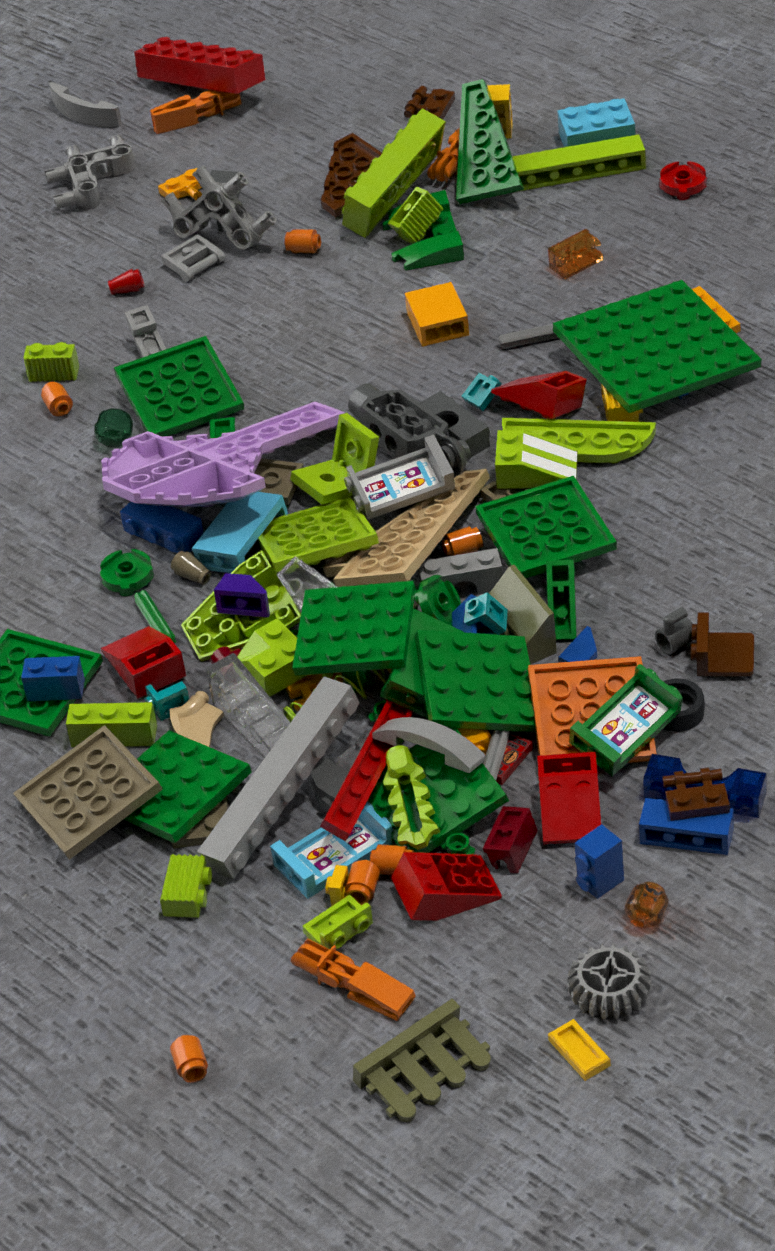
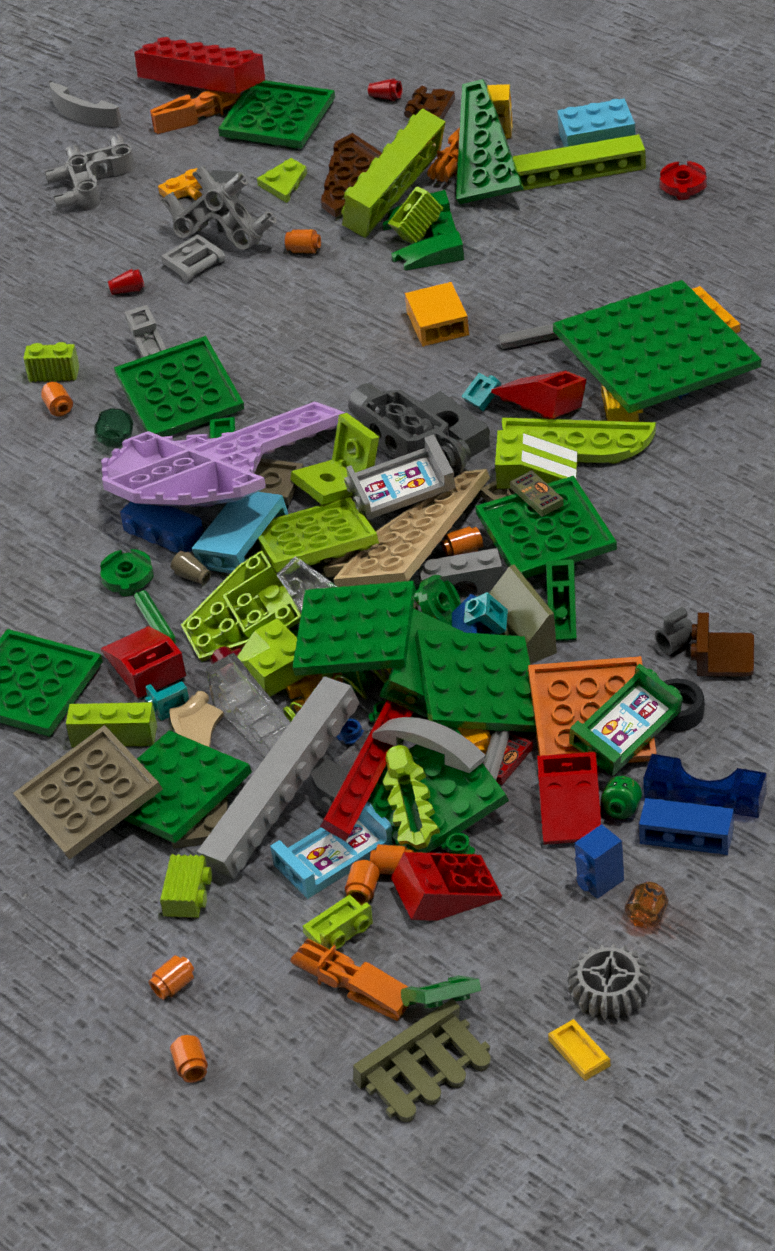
blue brick [21,656,85,701] -> none
dark purple slope [214,573,270,617] -> none
yellow plate [325,865,349,906] -> none
dark red hinge [482,806,538,873] -> none
clear orange hinge [548,229,604,280] -> none
blue tile [558,626,597,663] -> none
reddish brown plate [662,767,730,821] -> none
none -> orange brick [148,955,194,1000]
none -> green plate [218,80,335,148]
none -> lime wing [257,158,307,203]
none -> blue plate [337,719,364,745]
none -> red cone [368,78,403,101]
none -> green plate [401,975,481,1008]
none -> tile [510,470,564,517]
none -> green head [600,776,642,819]

